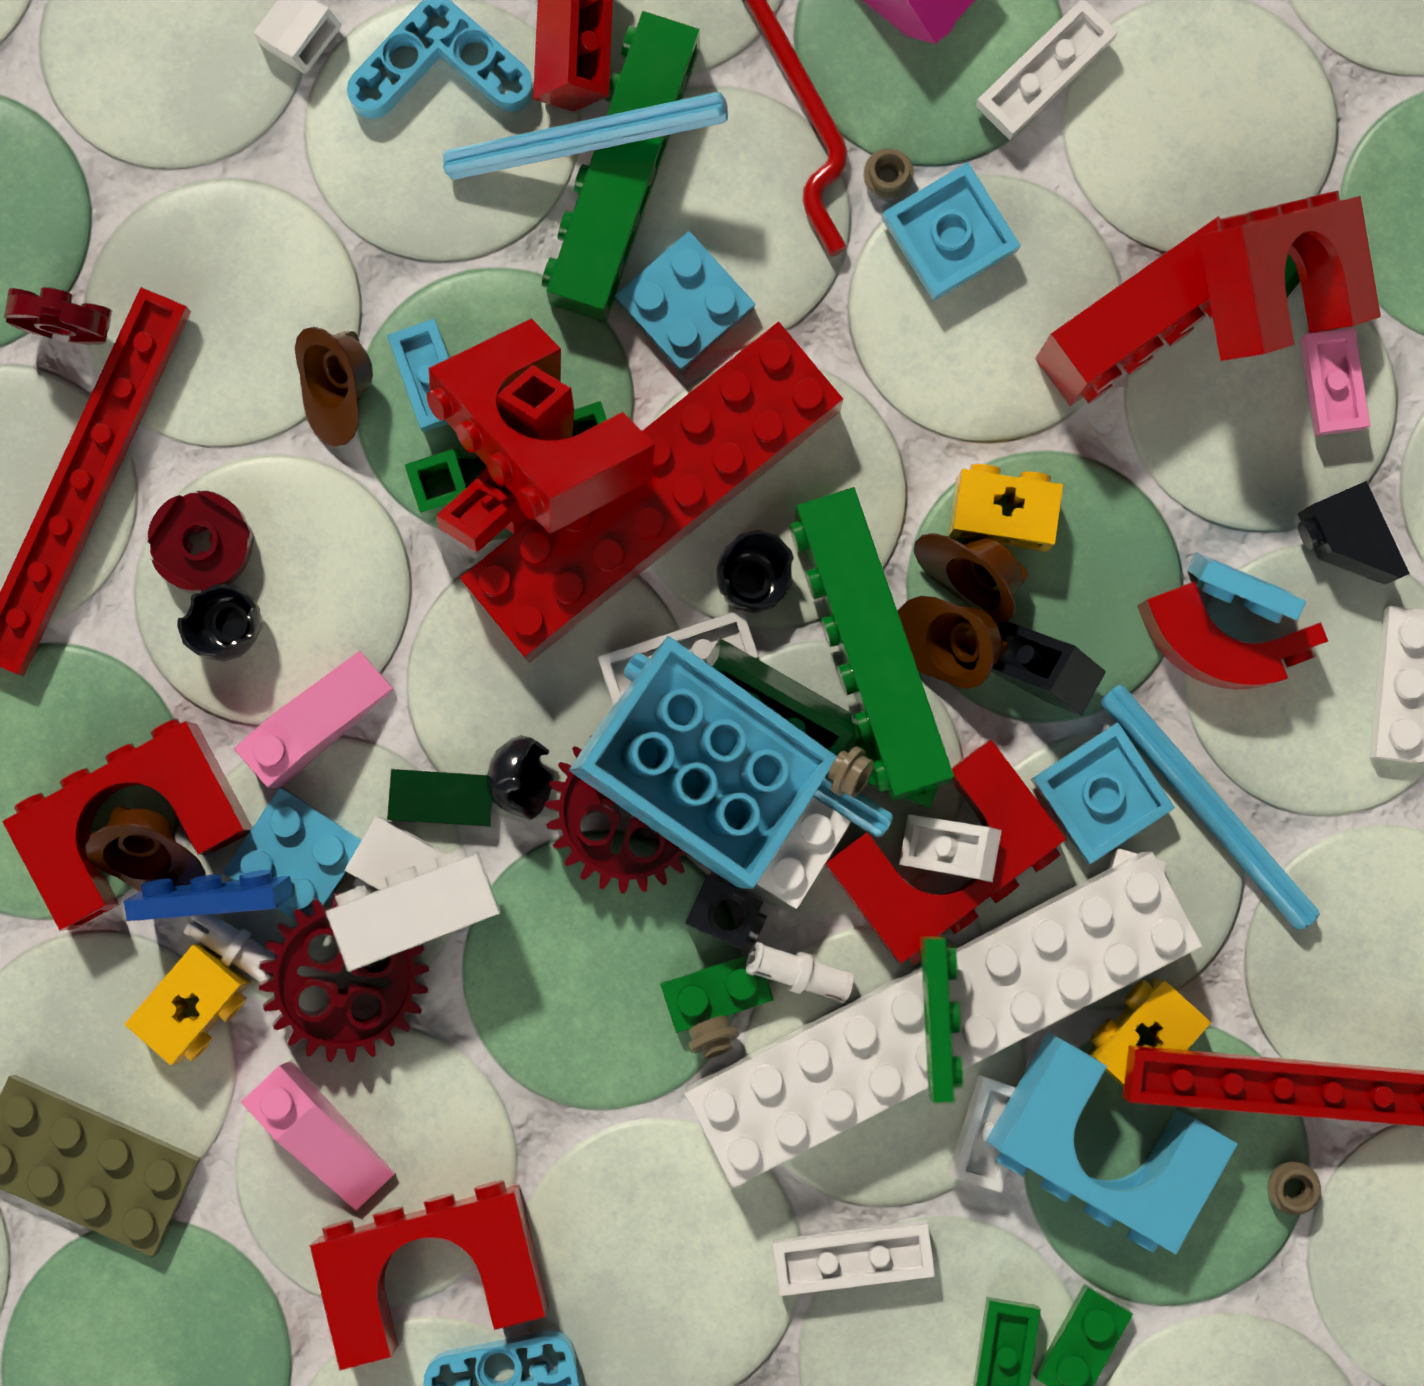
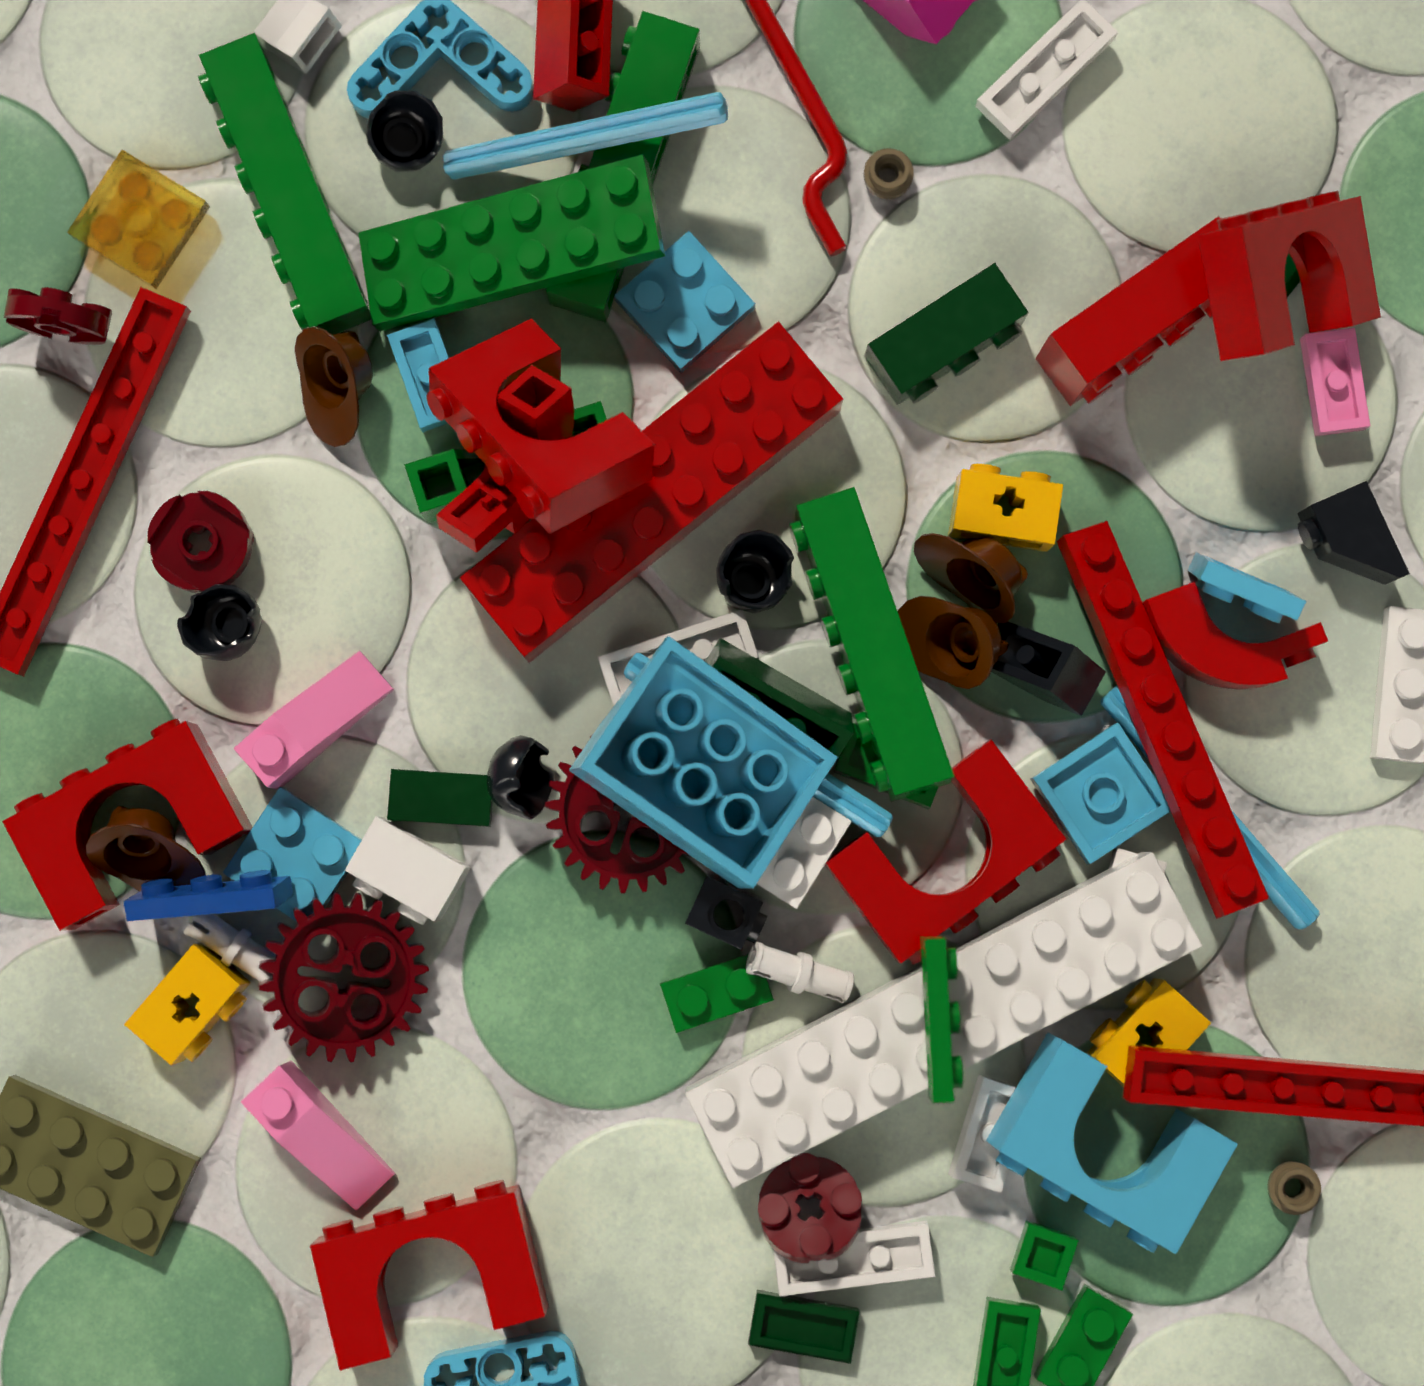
white brick [326,847,501,972] -> none
dark tan plate [688,1016,739,1059] -> none
dark tan plate [828,746,874,798] -> none
medium azure plate [881,162,1021,302] -> none
white plate [899,814,1002,882] -> none
none -> clear yellow plate [67,150,210,289]
none -> green brick [198,32,371,335]
none -> green plate [358,154,665,331]
none -> black hair [366,91,443,172]
none -> dark green tile [748,1290,860,1364]
none -> dark red plate [758,1153,862,1263]
none -> dark green brick [864,263,1029,405]
none -> green plate [1010,1220,1079,1291]
none -> red plate [1056,521,1269,919]

